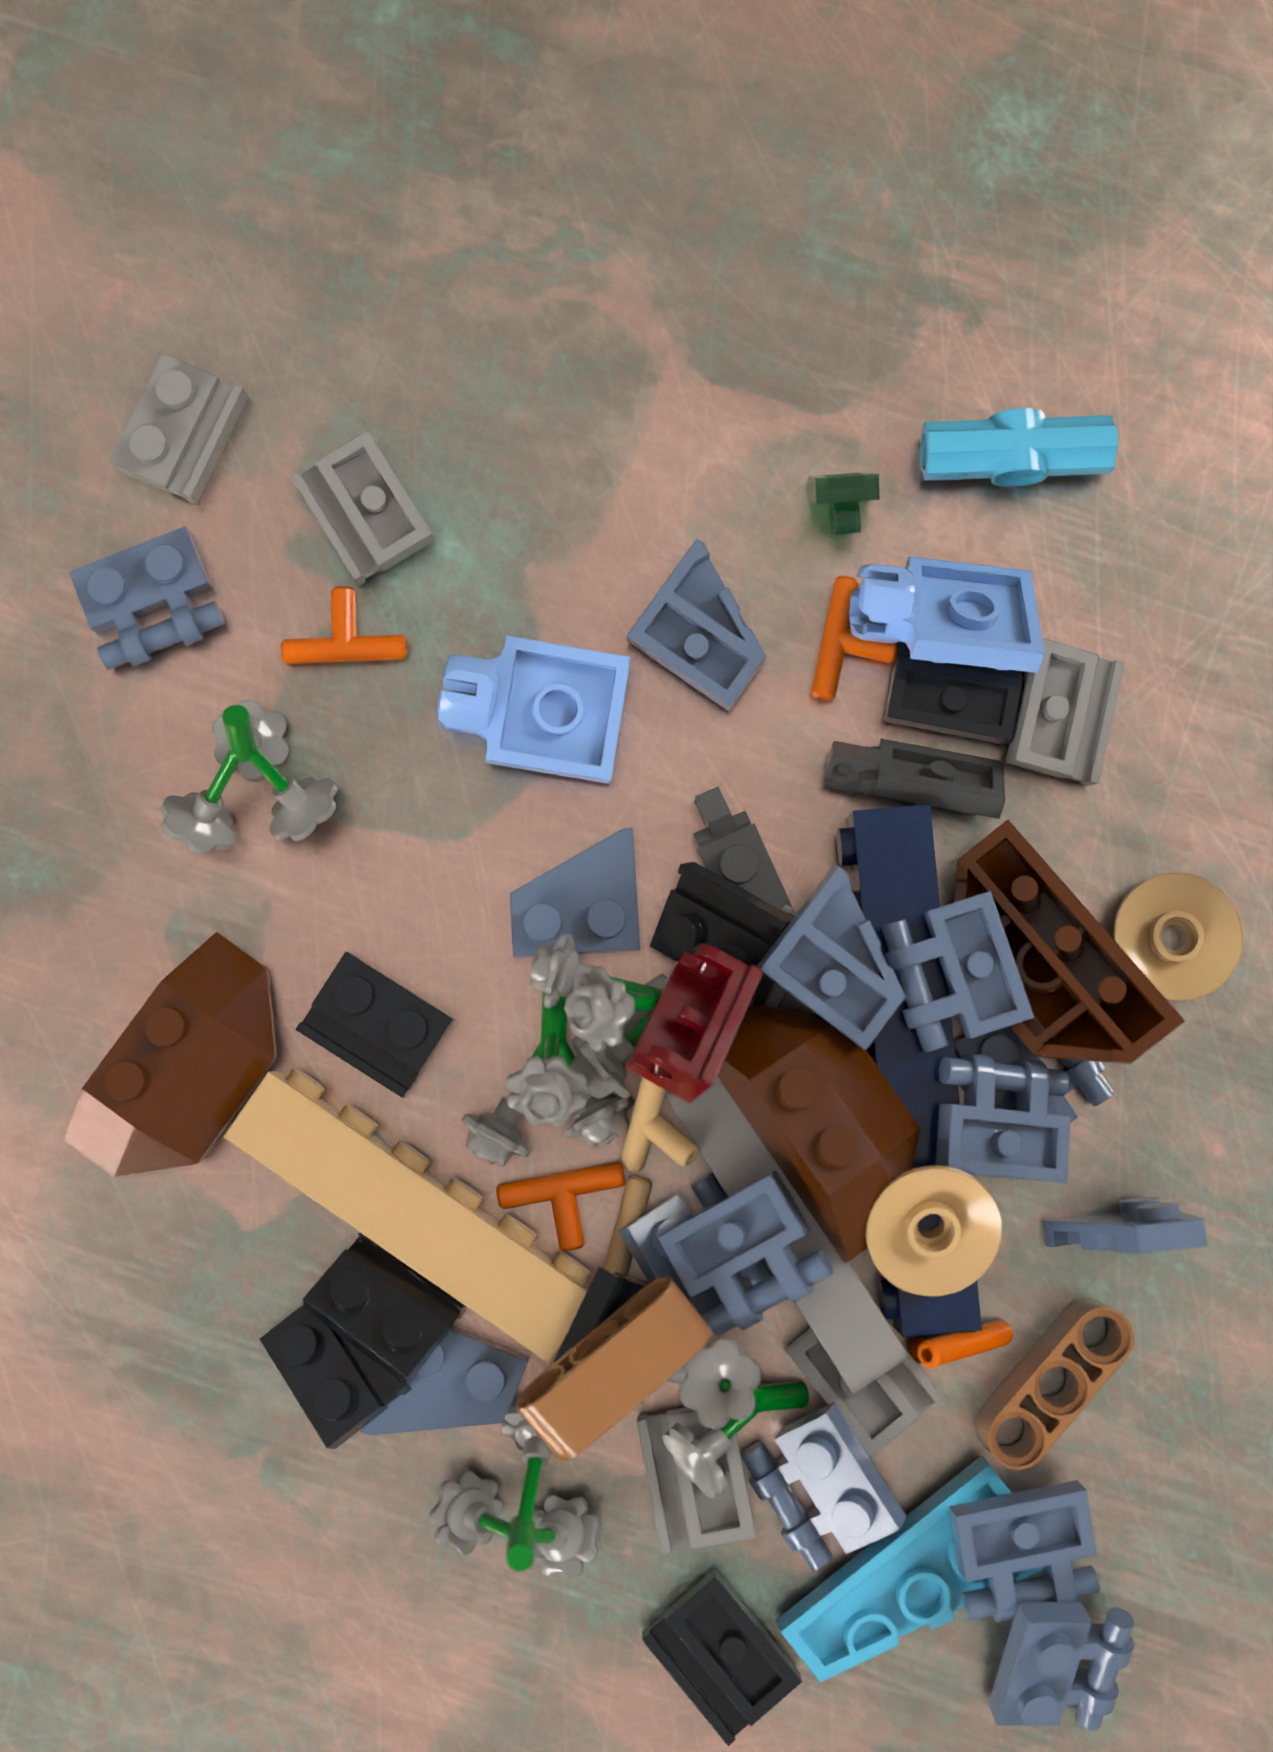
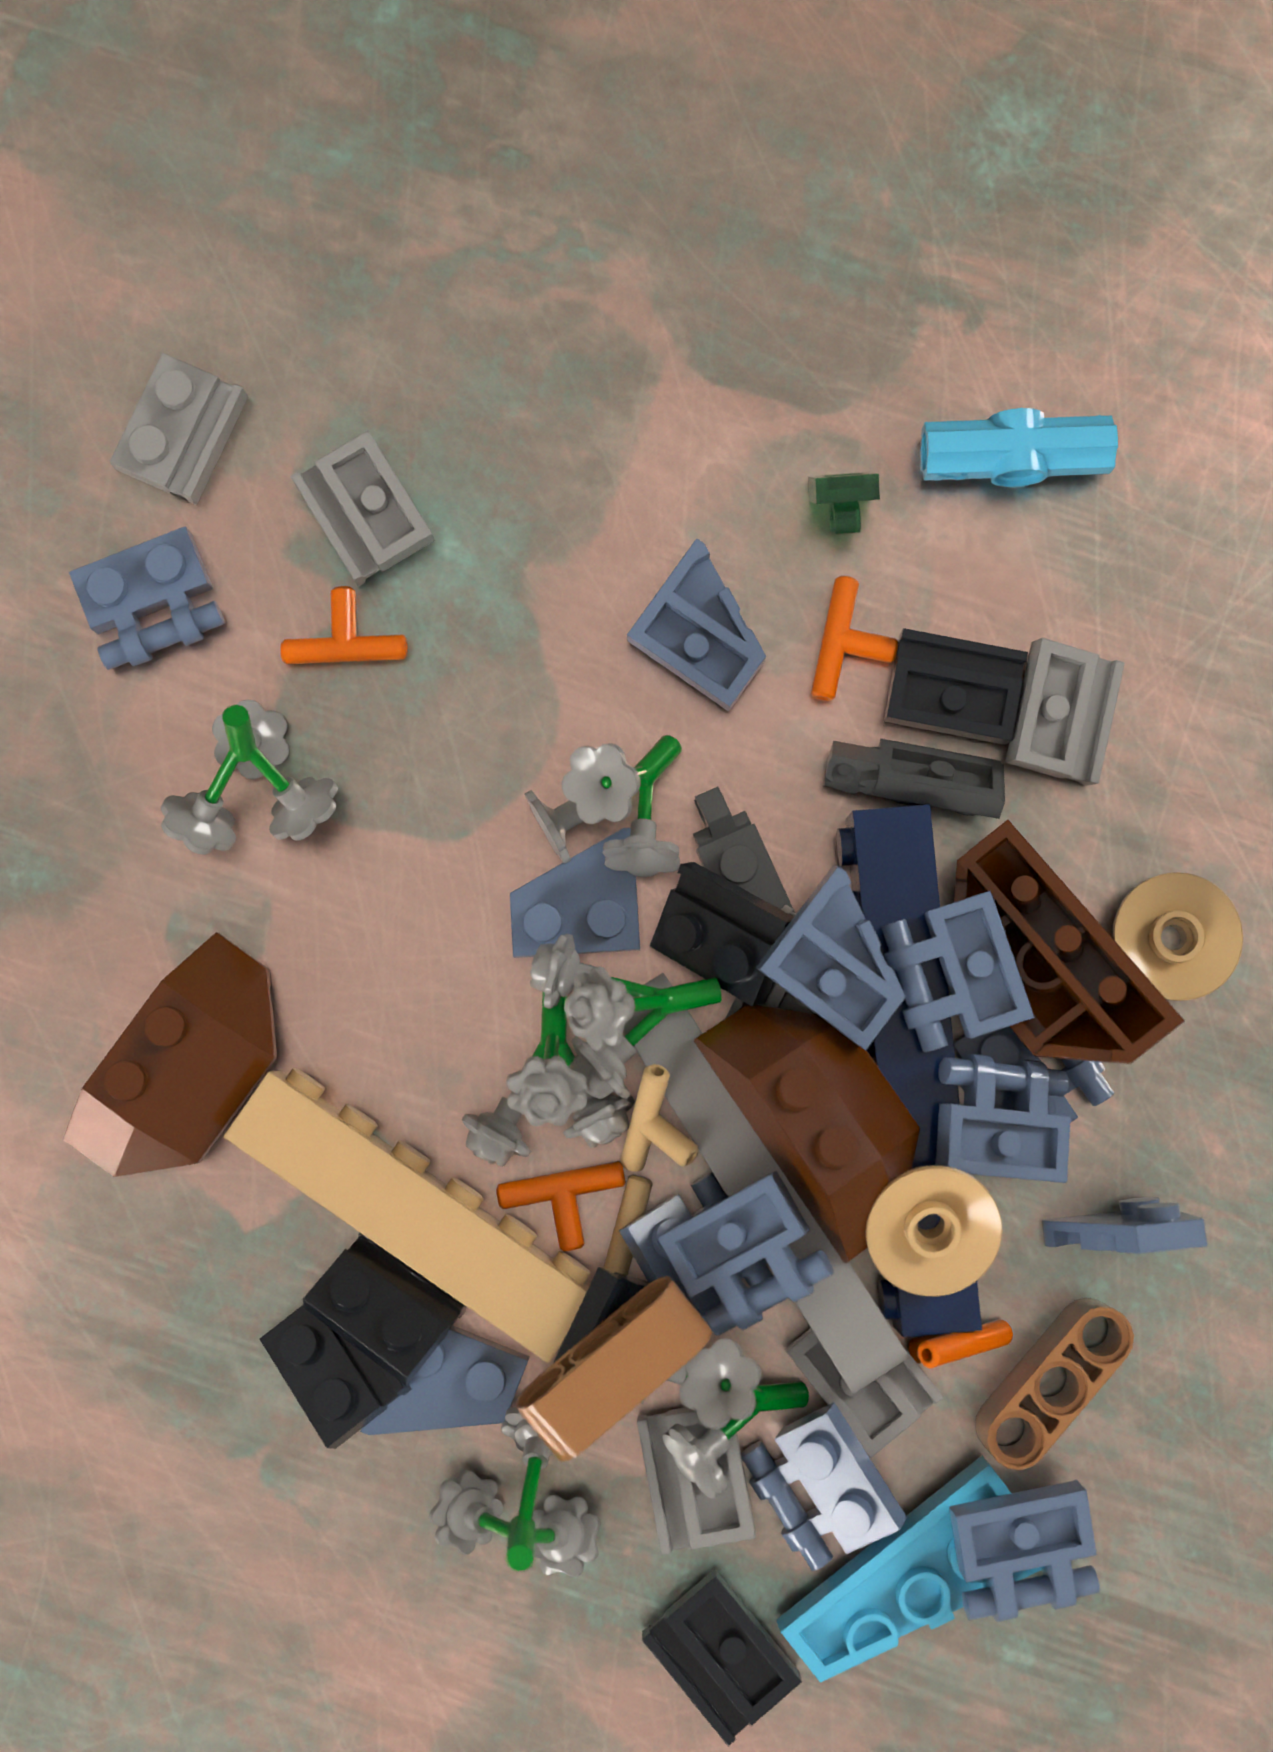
black plate [295,951,456,1098] -> none
light blue plate [437,635,631,784] -> none
dark red hinge [625,944,764,1103] -> none
light blue plate [849,556,1045,673] -> none
sand blue plate [988,1602,1134,1731] -> none
none -> light grey plant [524,735,682,877]

